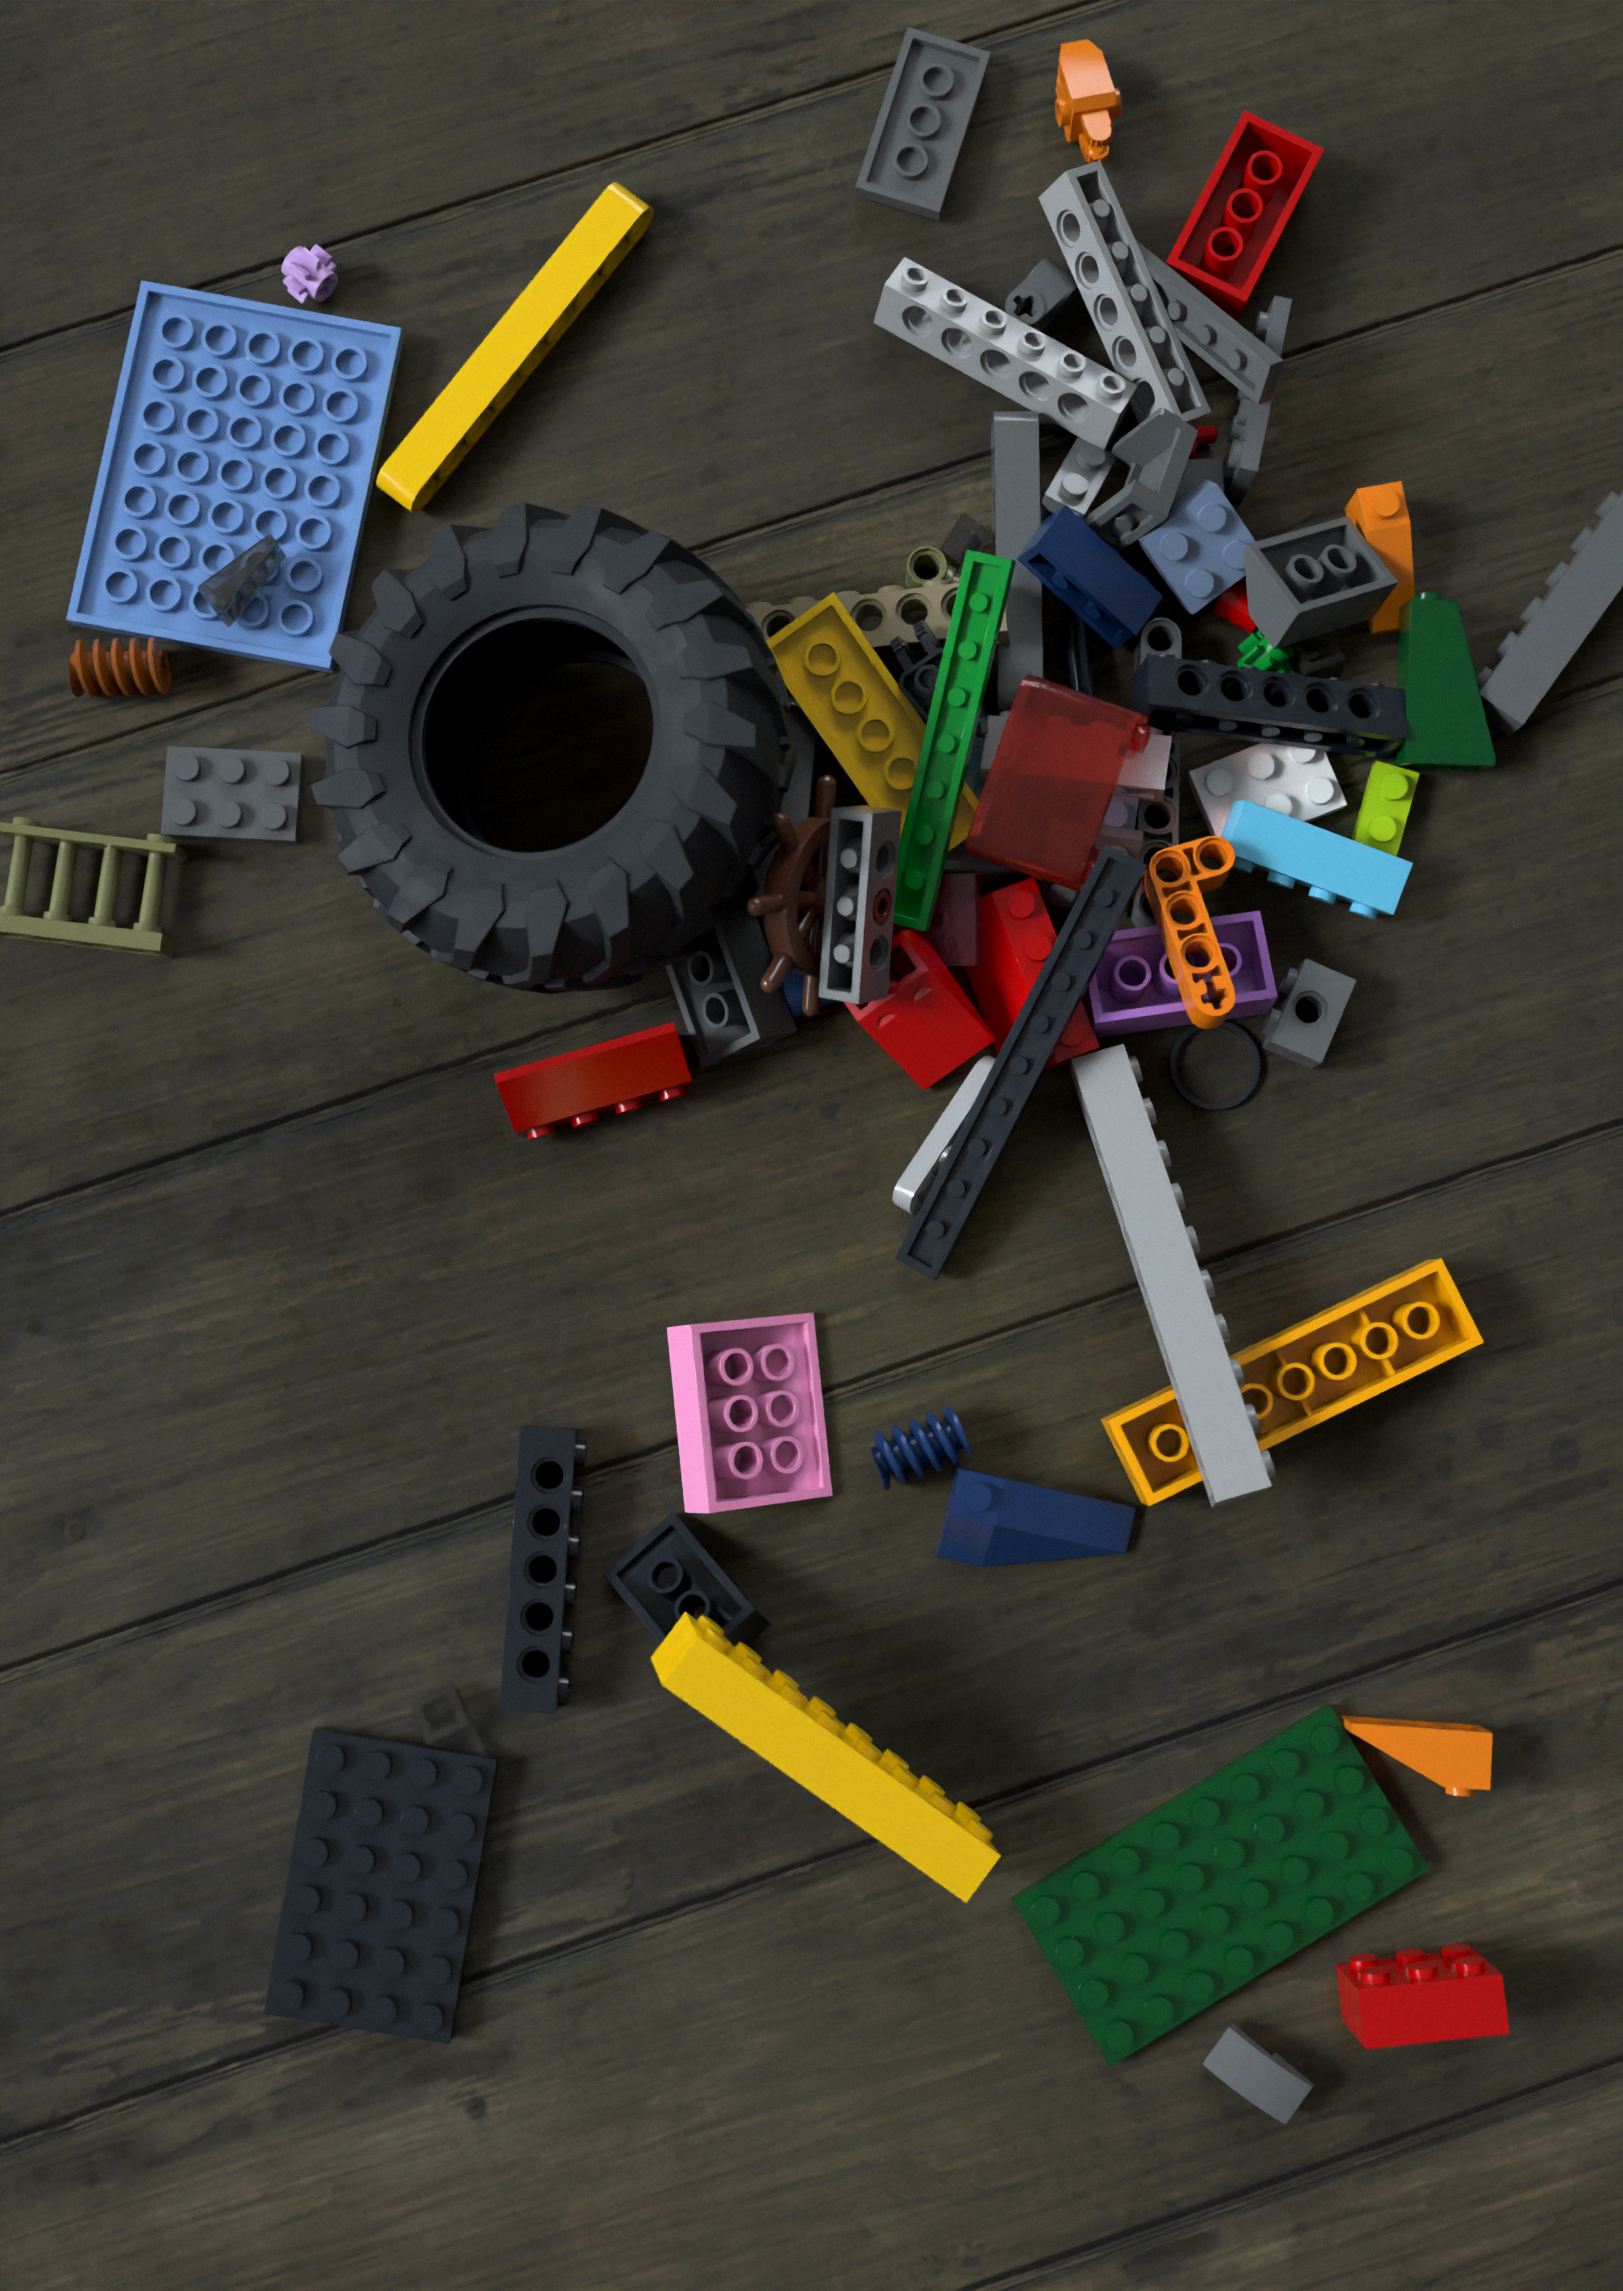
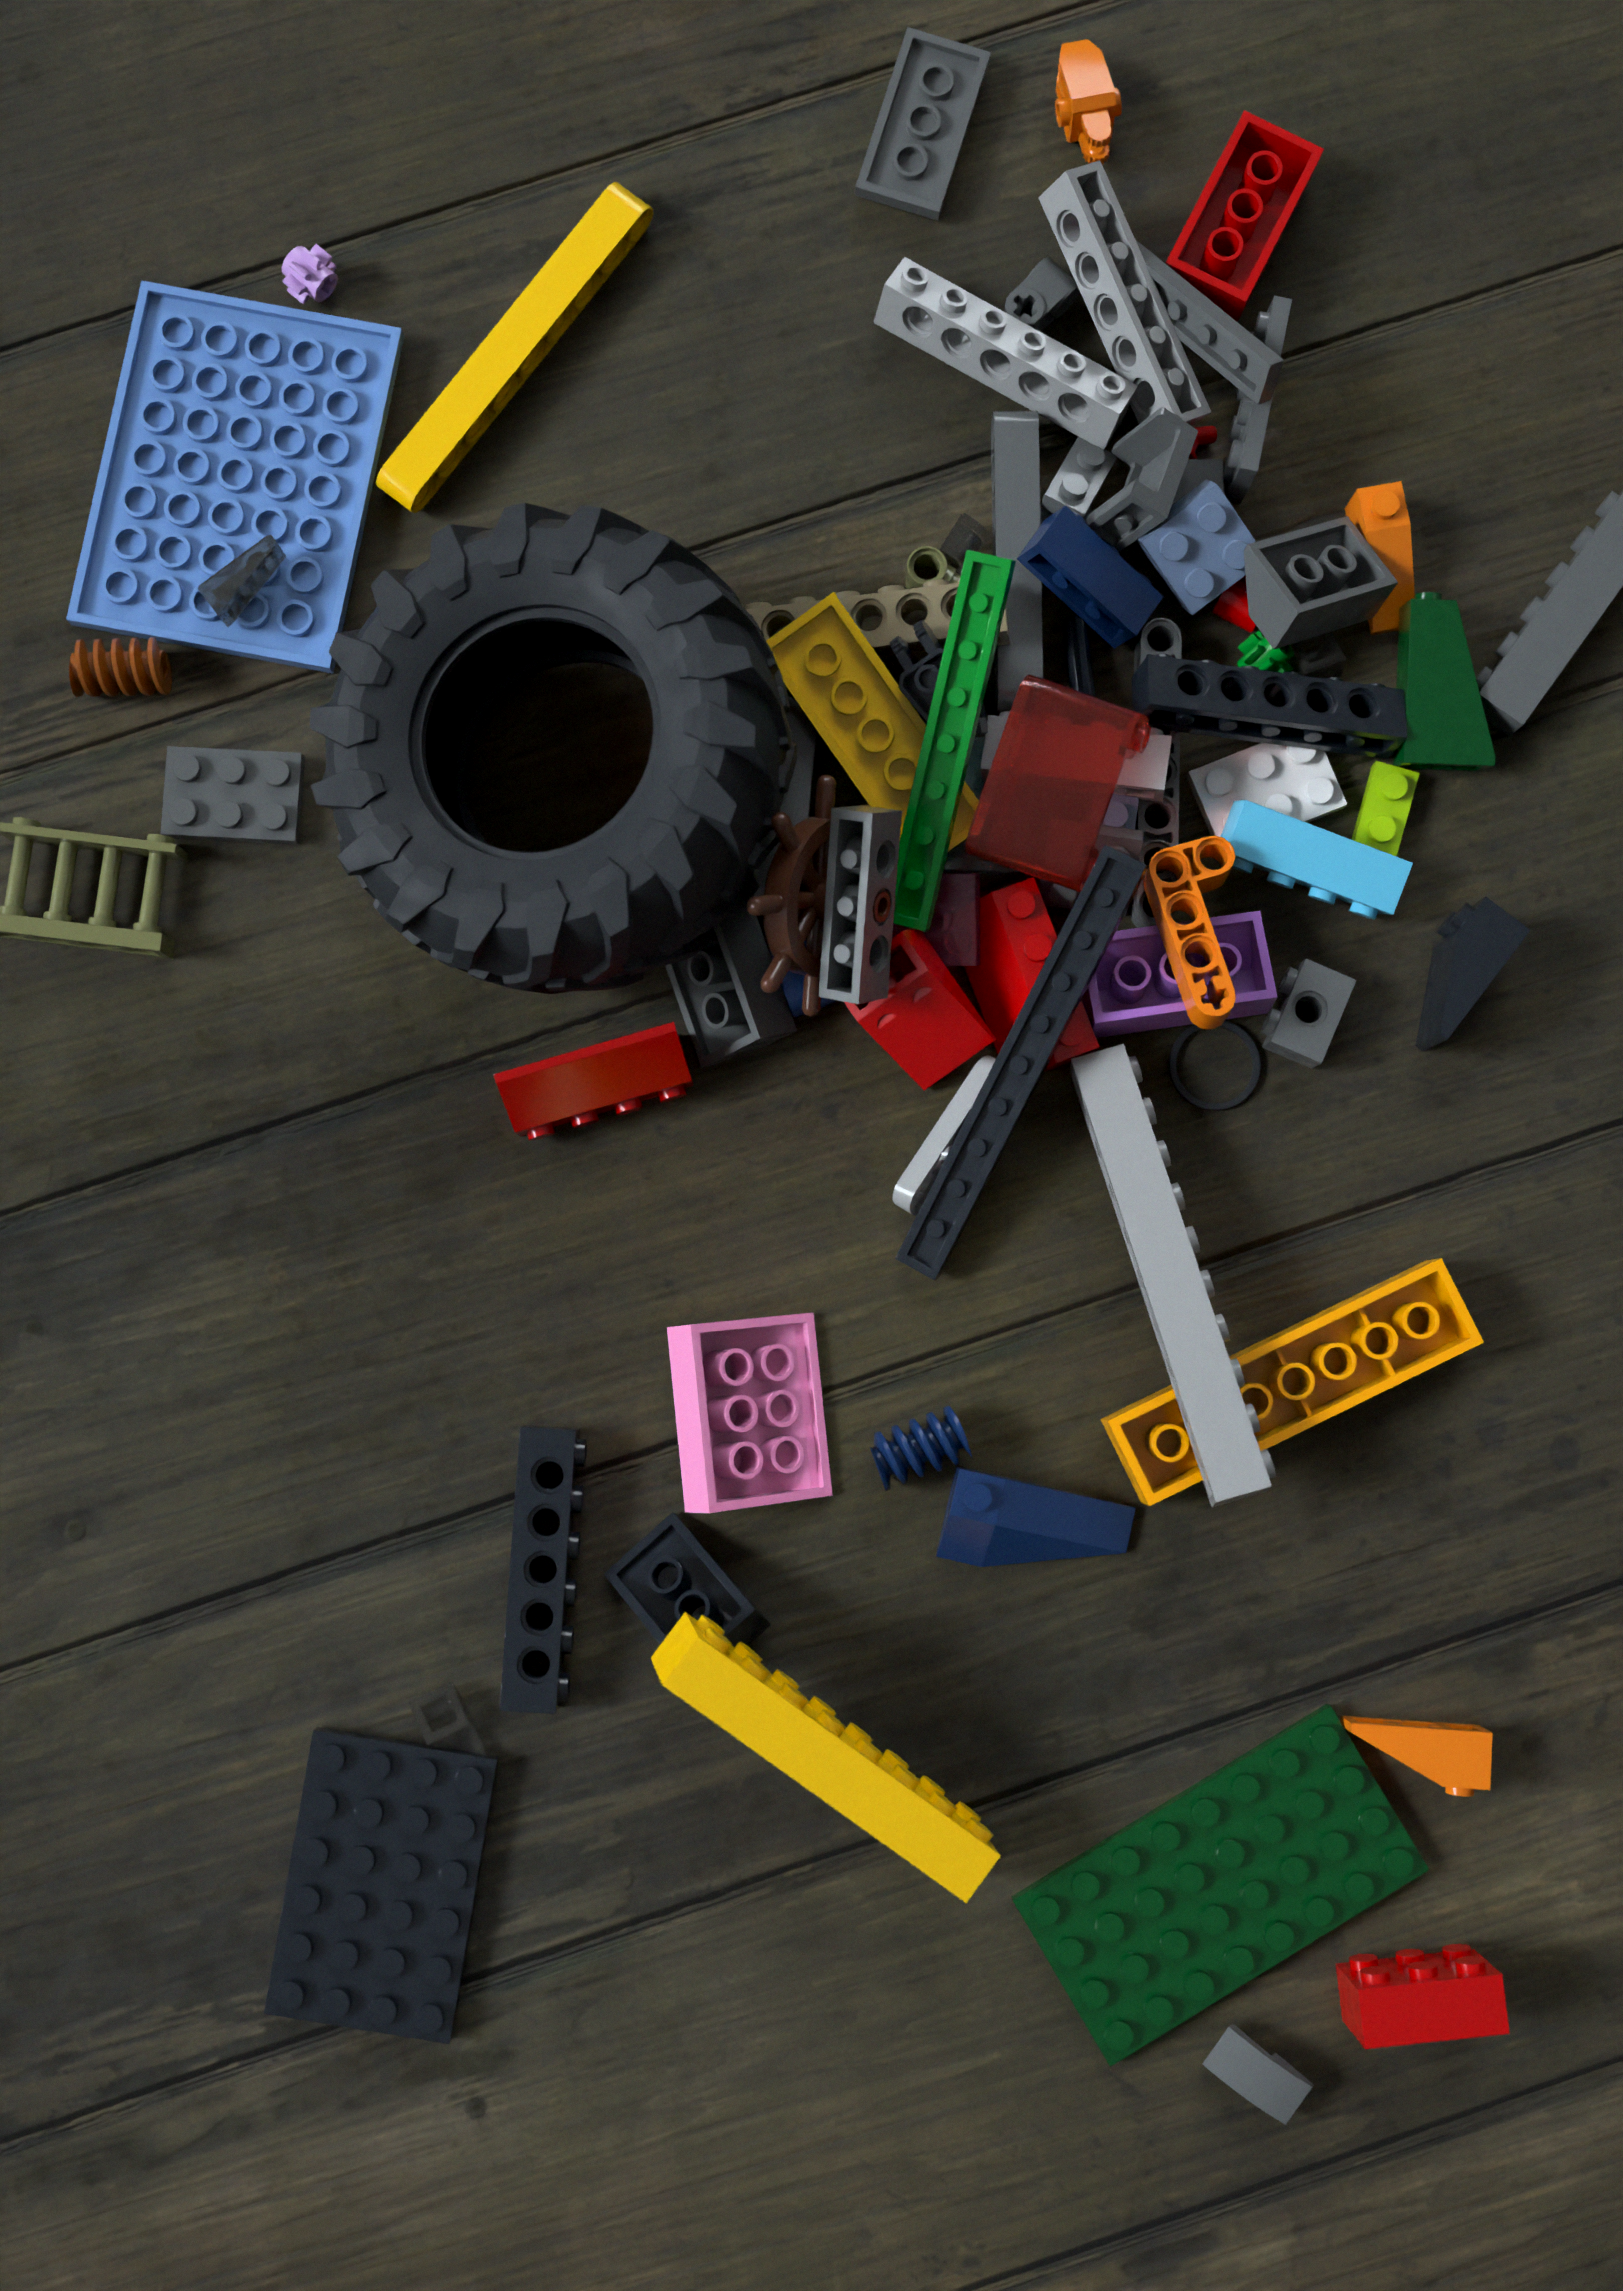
none -> black slope [1416,897,1531,1051]

